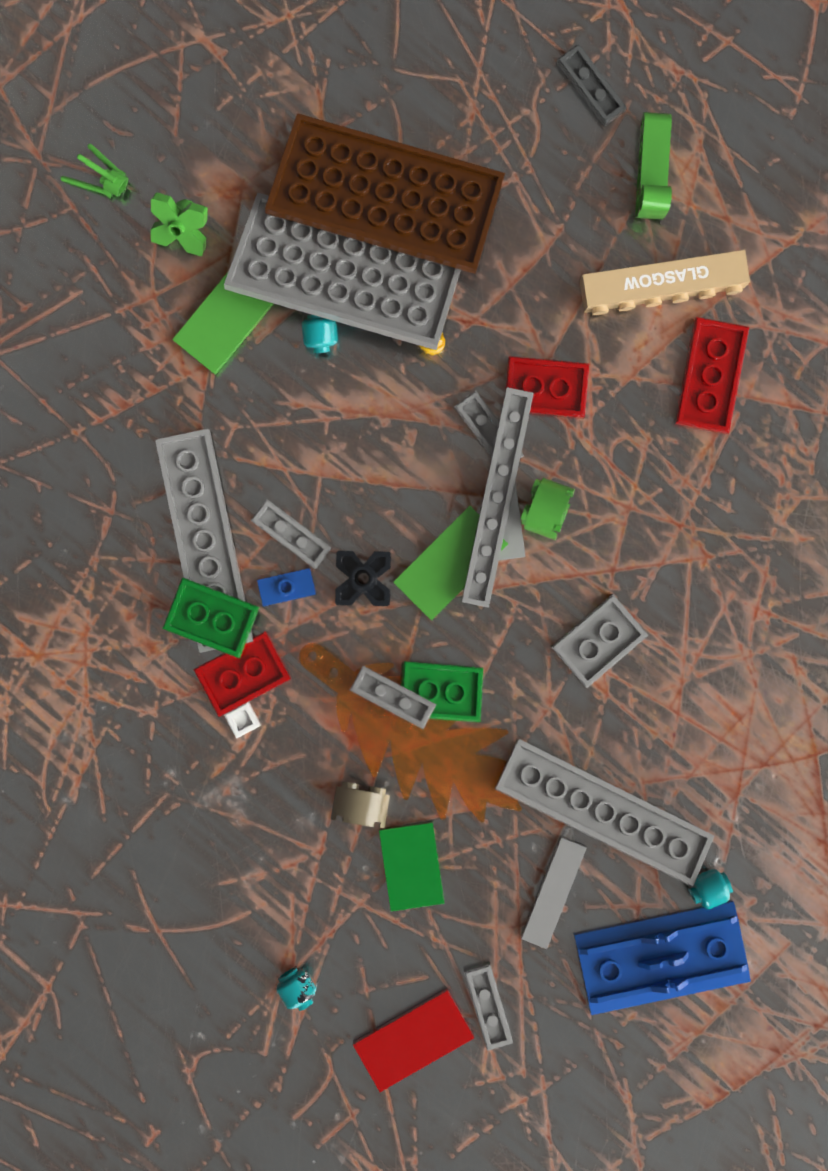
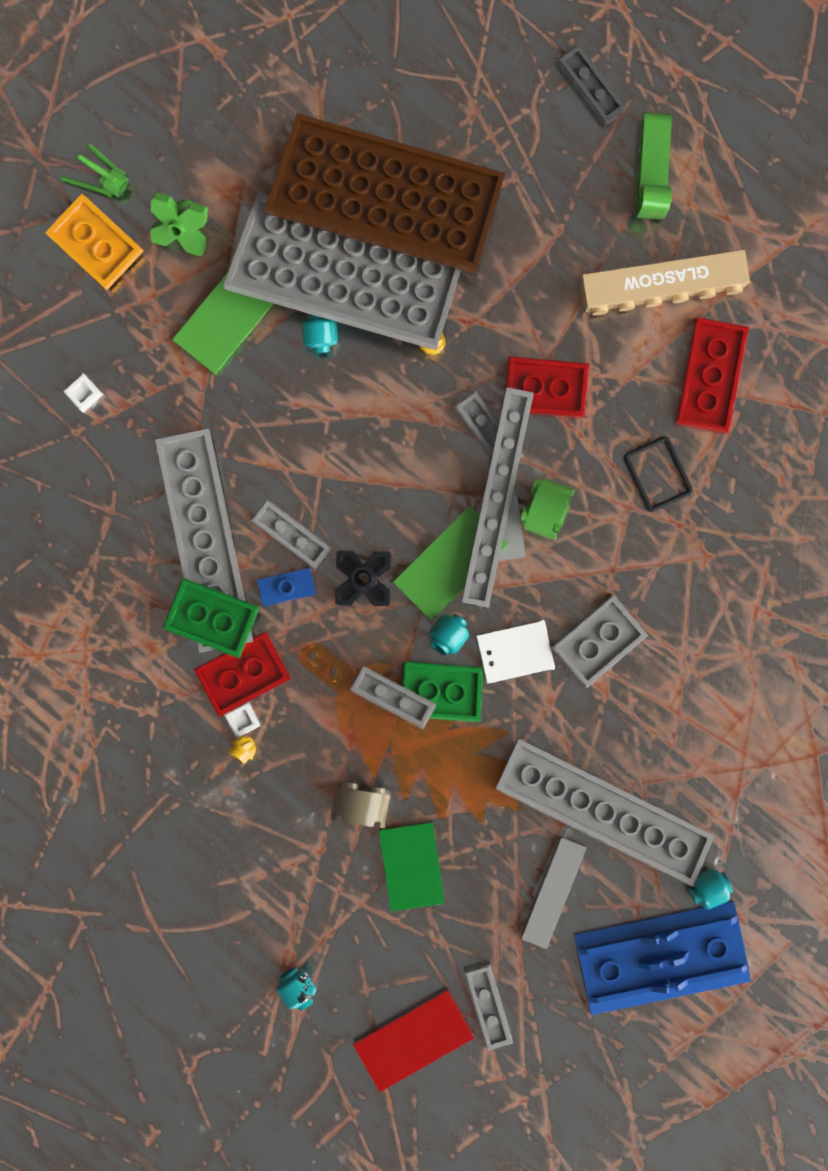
none -> light orange plate [45,194,143,290]
none -> white tile [63,373,103,412]
none -> yellow plate [228,736,256,764]
none -> teal head [429,614,469,655]
none -> white container [476,620,555,684]
none -> black piece [624,436,693,512]

